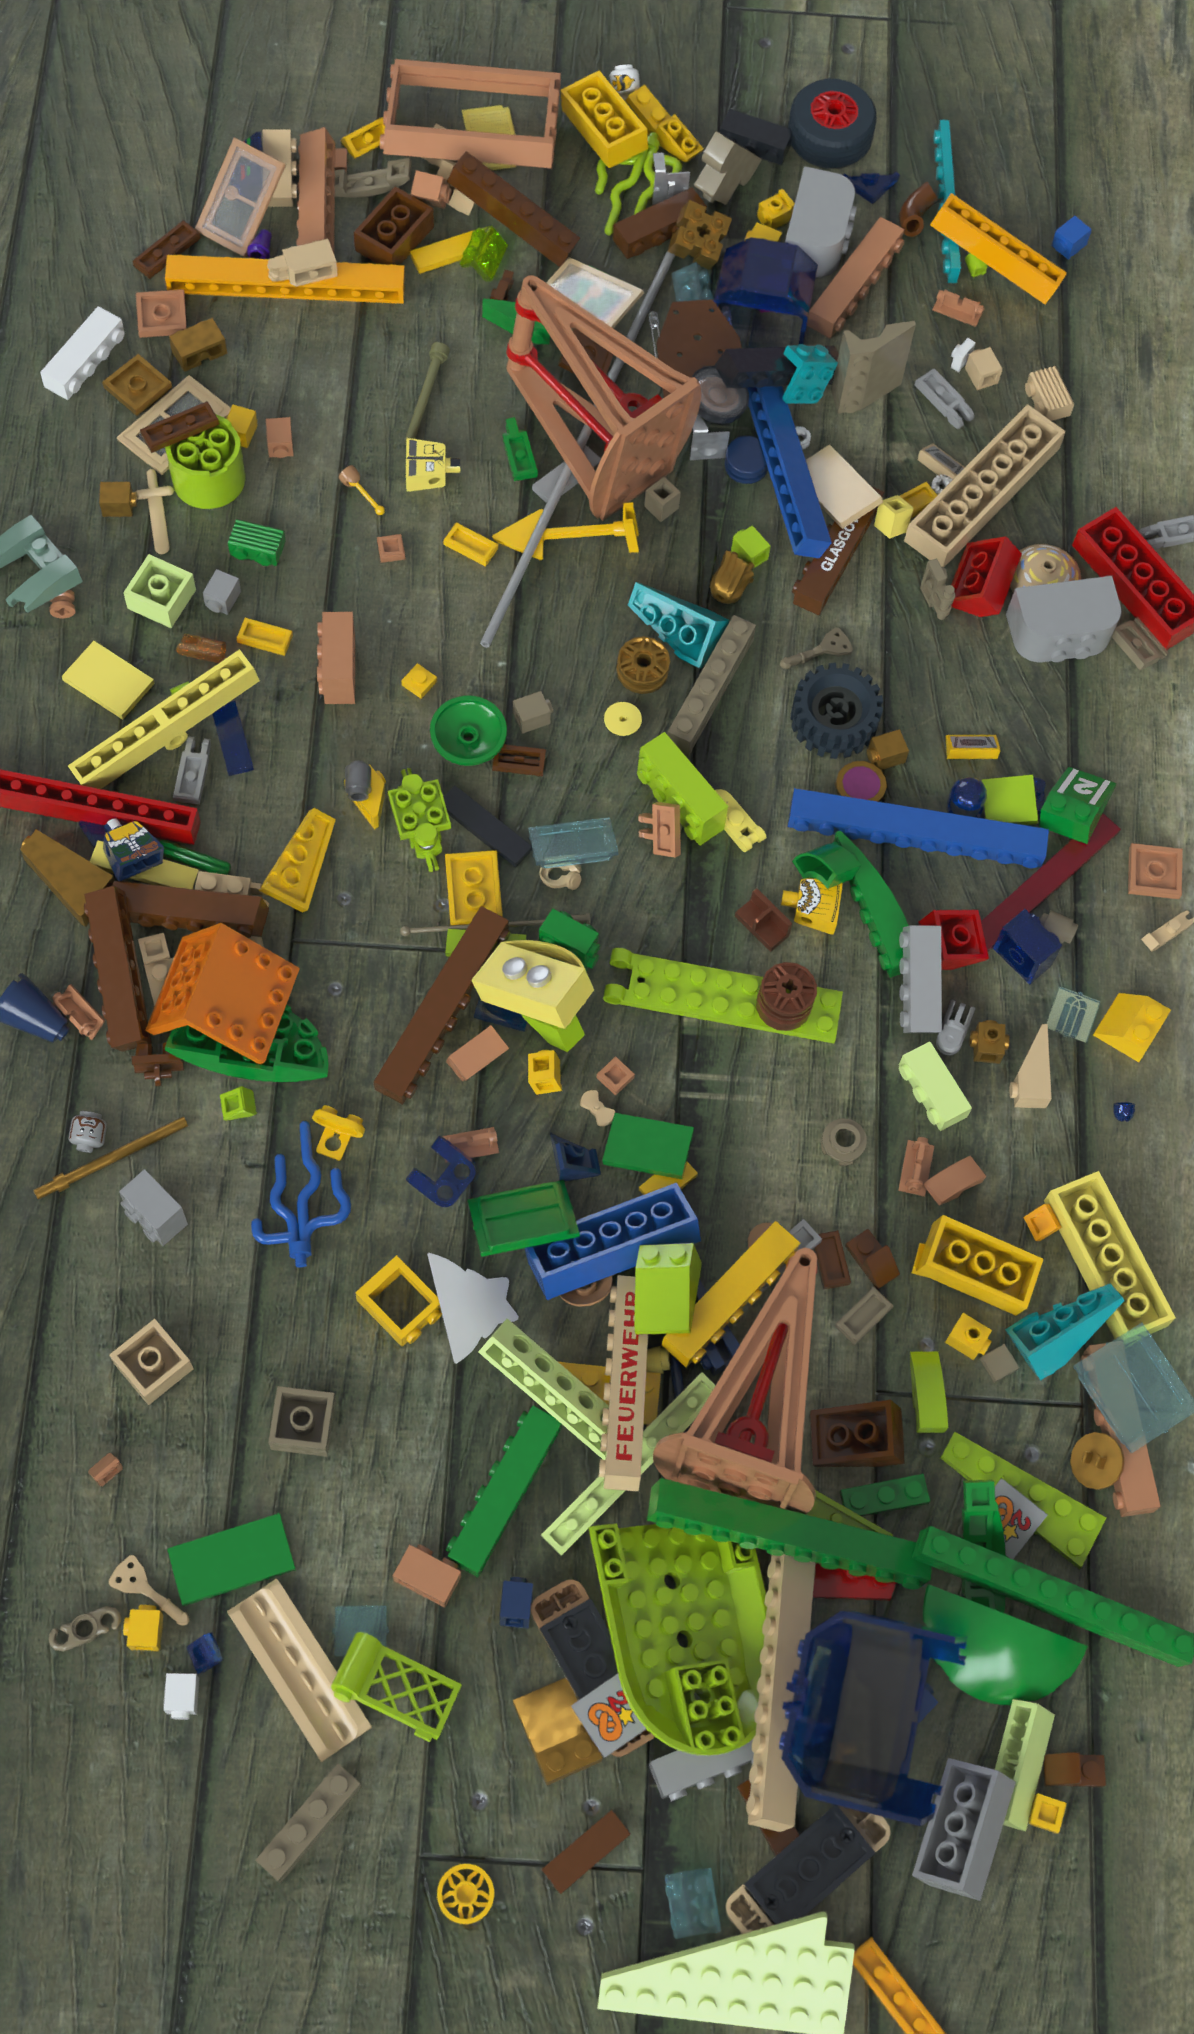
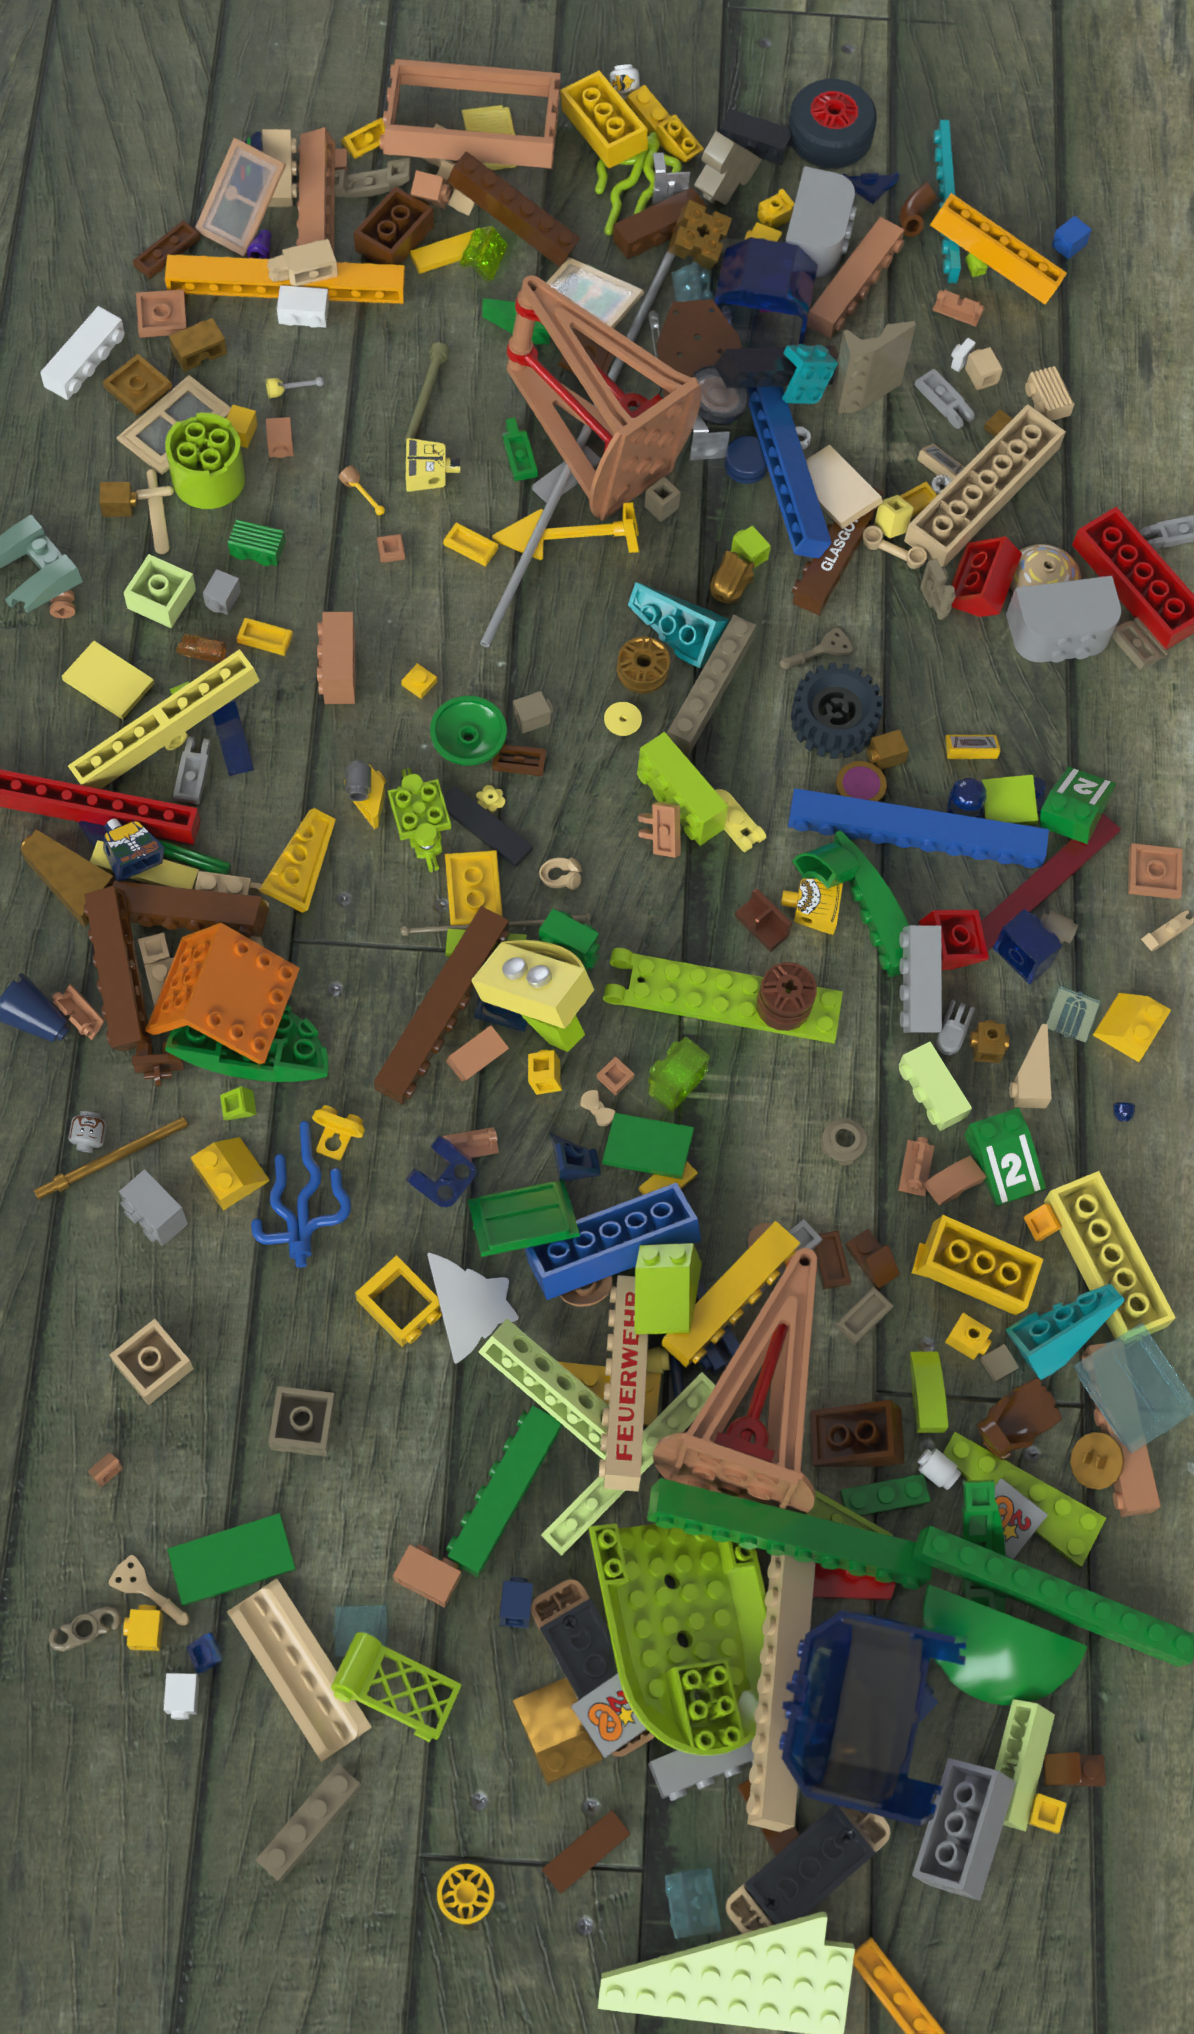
reddish brown tile [140,401,219,453] -> none
reddish brown plate [490,270,514,301] -> none
clear light blue piece [528,817,619,868] -> none
none -> yellow slope [190,1137,270,1211]
none -> hinge [266,377,325,398]
none -> white brick [277,285,329,327]
none -> light yellow plant [476,785,505,813]
none -> clear neon green brick [648,1036,710,1113]
none -> tan bar [863,526,927,569]
none -> white brick [917,1448,961,1490]
none -> green slope [964,1107,1046,1207]
none -> reddish brown hair [976,1377,1062,1460]
none -> pearl gold tile [984,409,1013,437]

